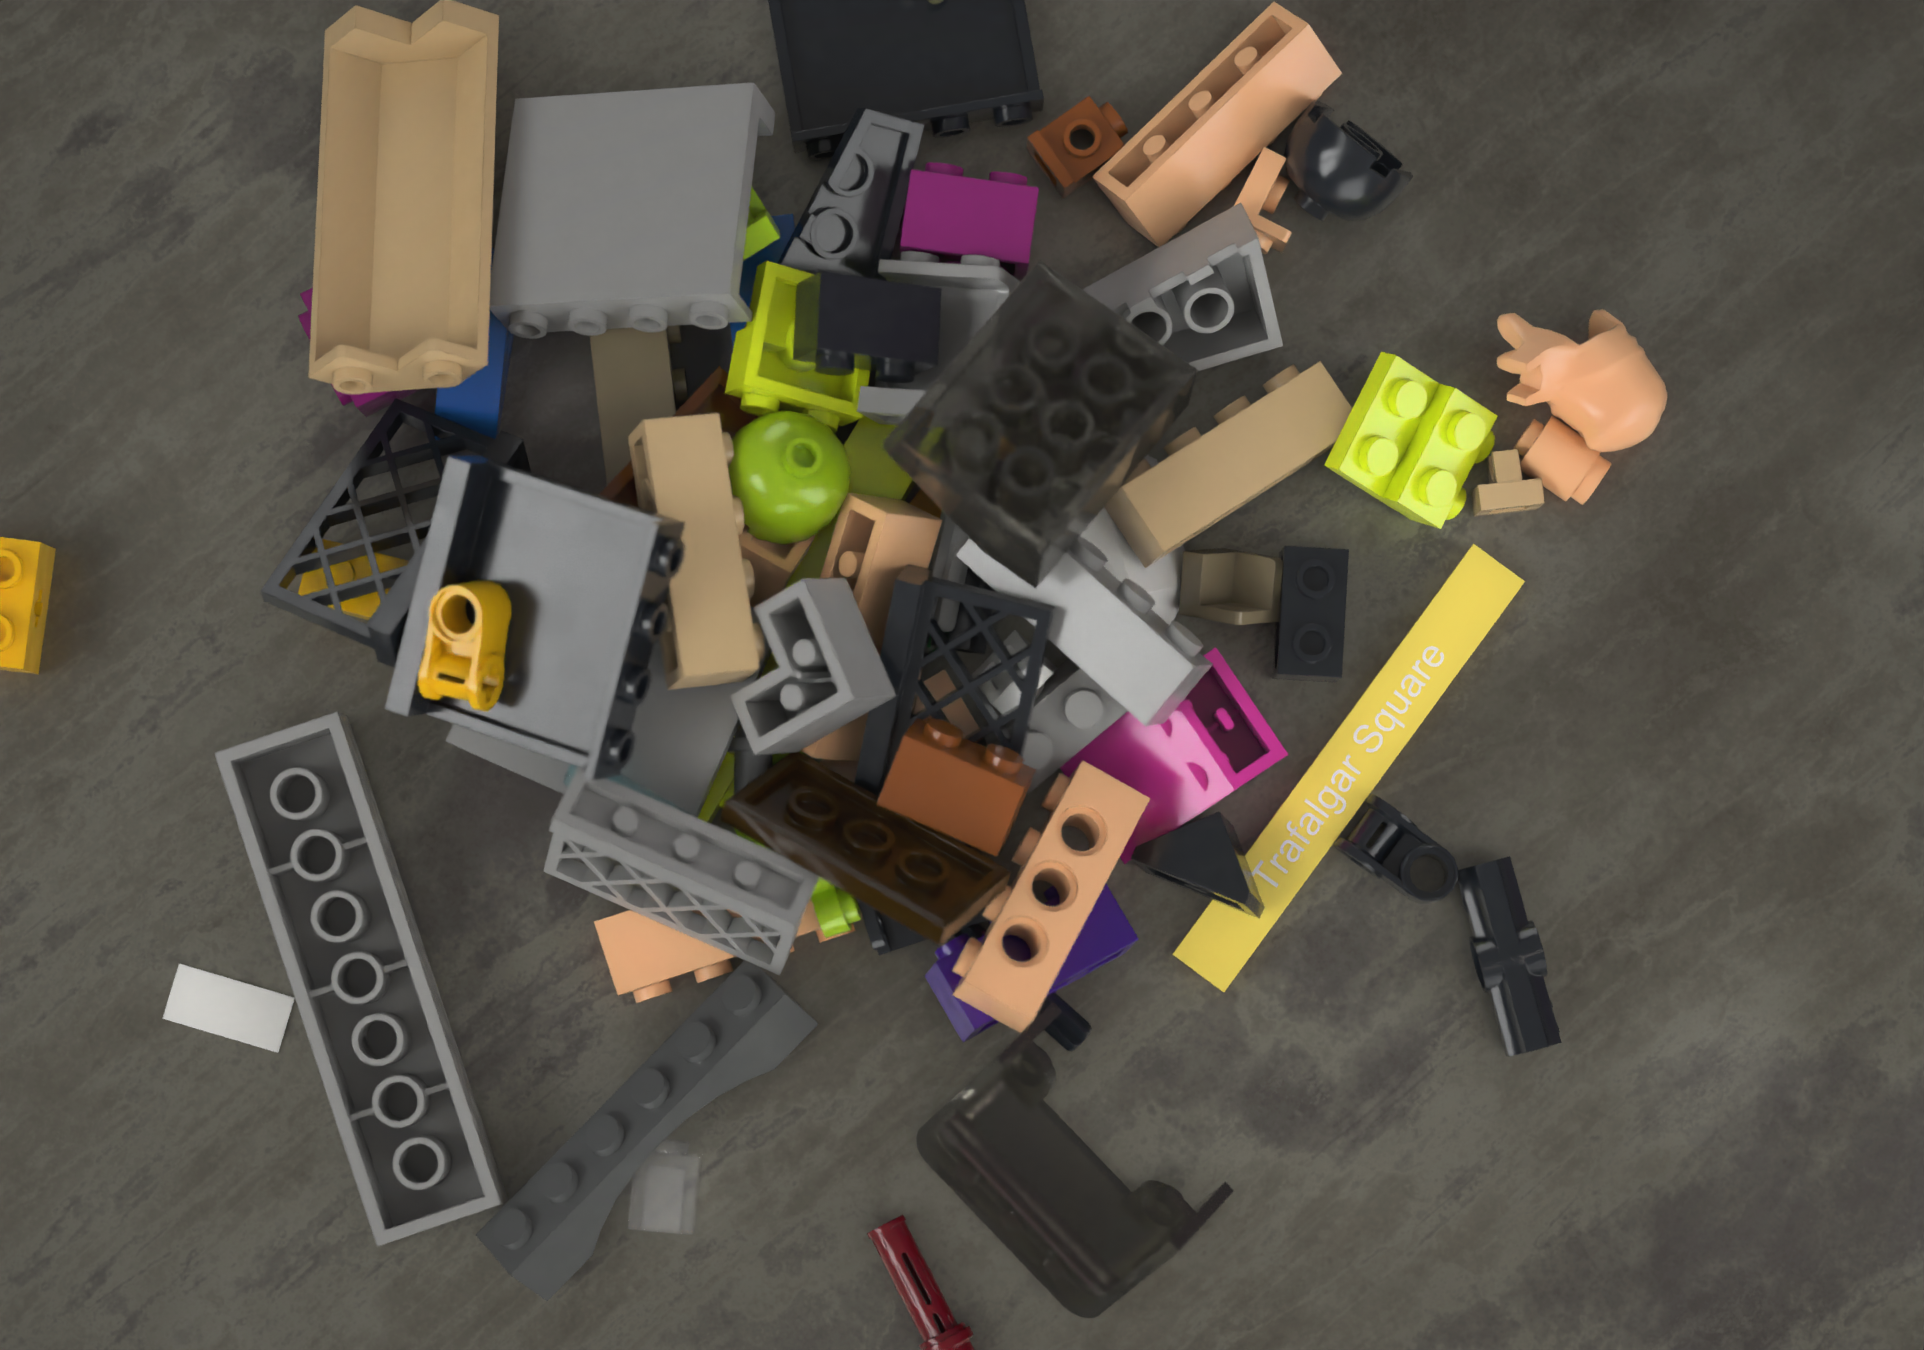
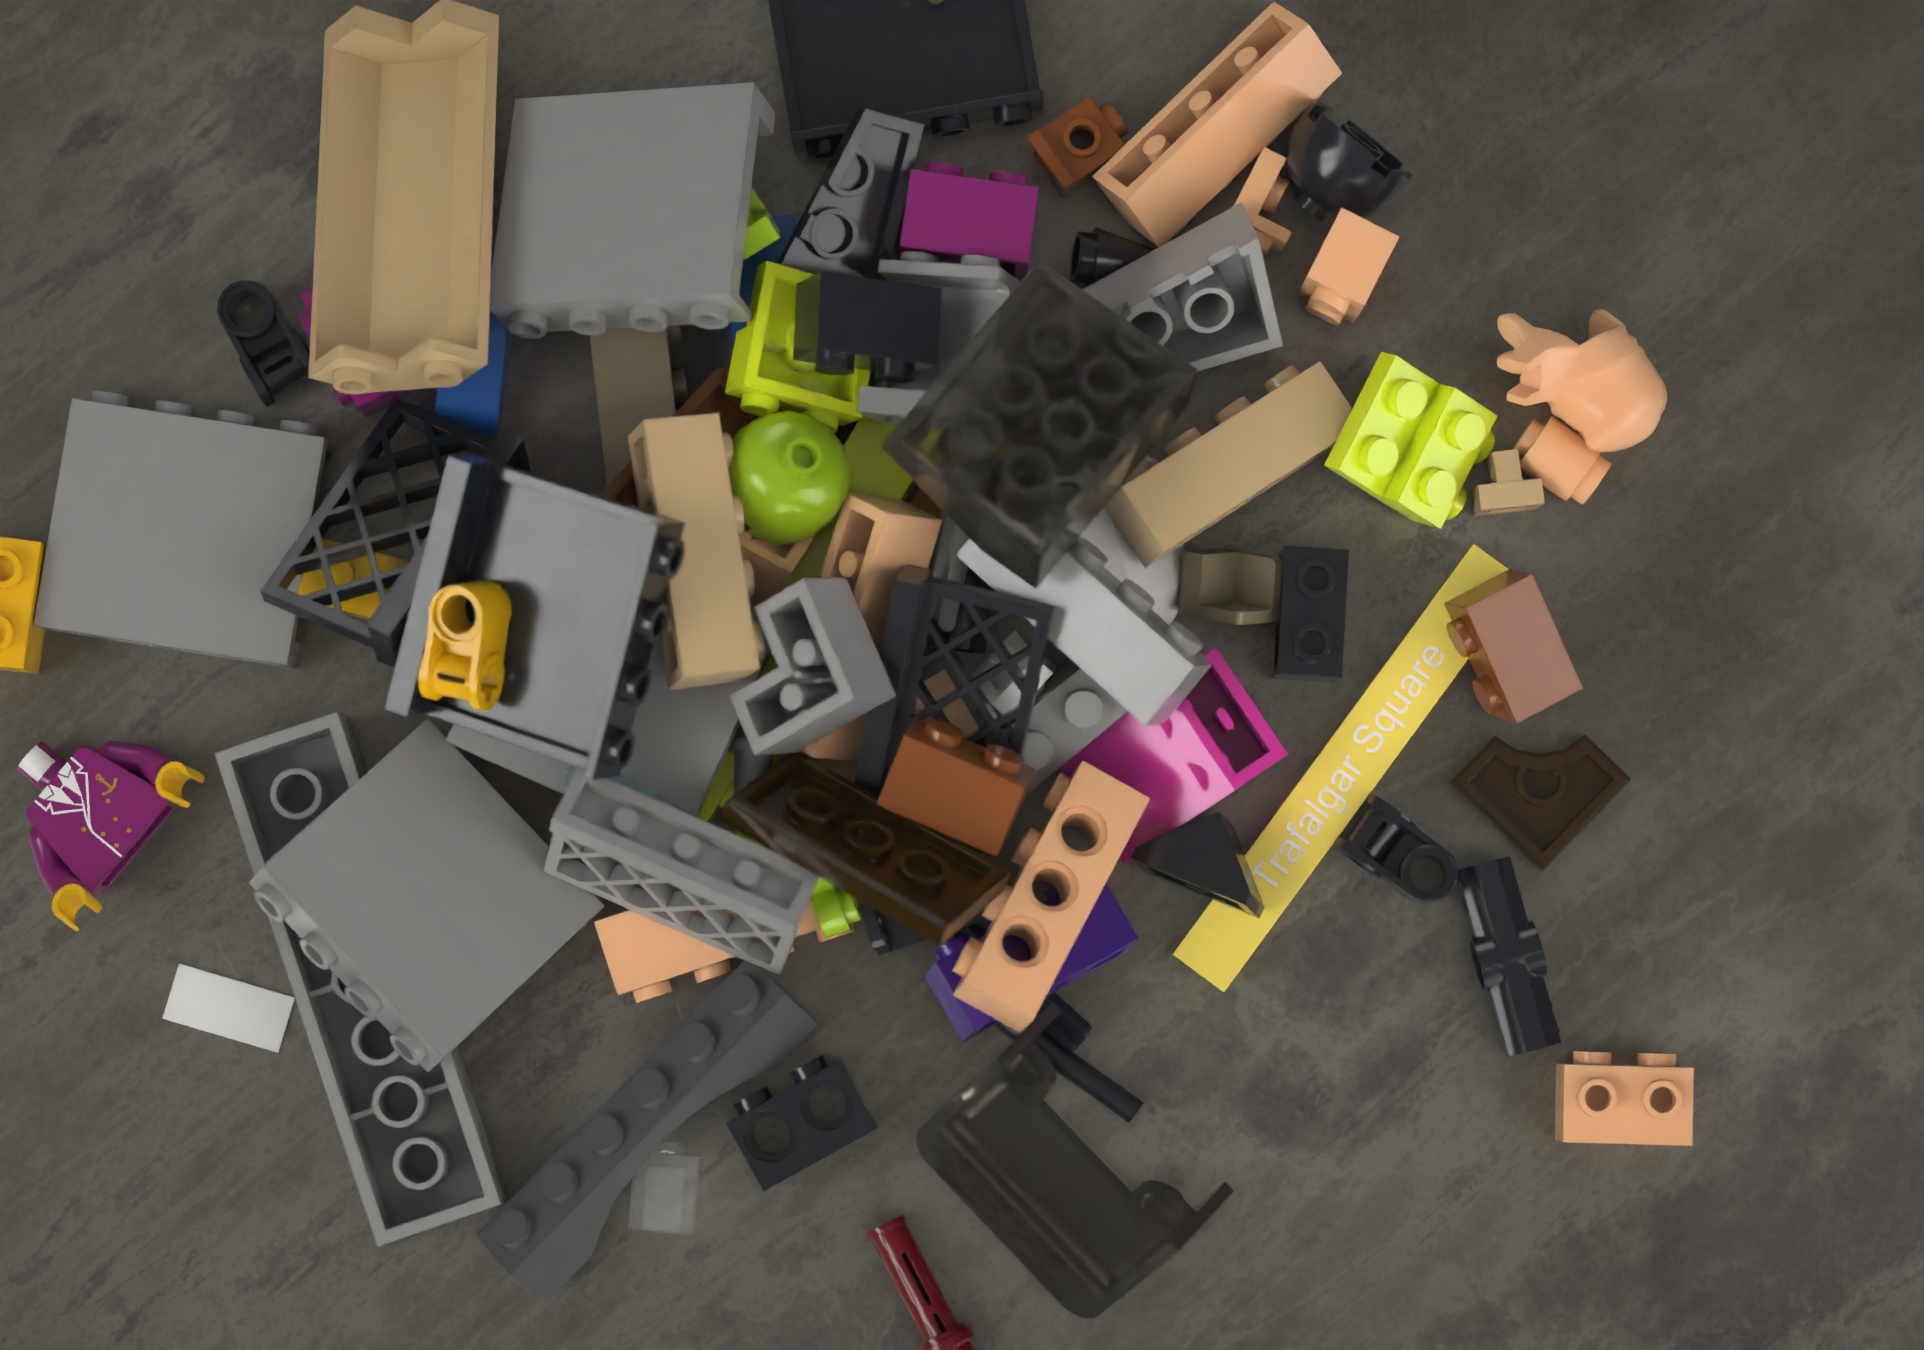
none -> magenta torso [17,740,205,931]
none -> light grey panel [33,391,333,669]
none -> black piece [217,280,315,407]
none -> light grey panel [249,718,604,1072]
none -> black brick [726,1055,878,1192]
none -> black bar [993,1022,1143,1123]
none -> black cone [1070,227,1156,288]
none -> light nougat brick [1297,208,1399,325]
none -> brick [1444,569,1583,723]
none -> dark brown tile [1449,735,1631,871]
none -> light nougat brick [1555,1051,1694,1146]

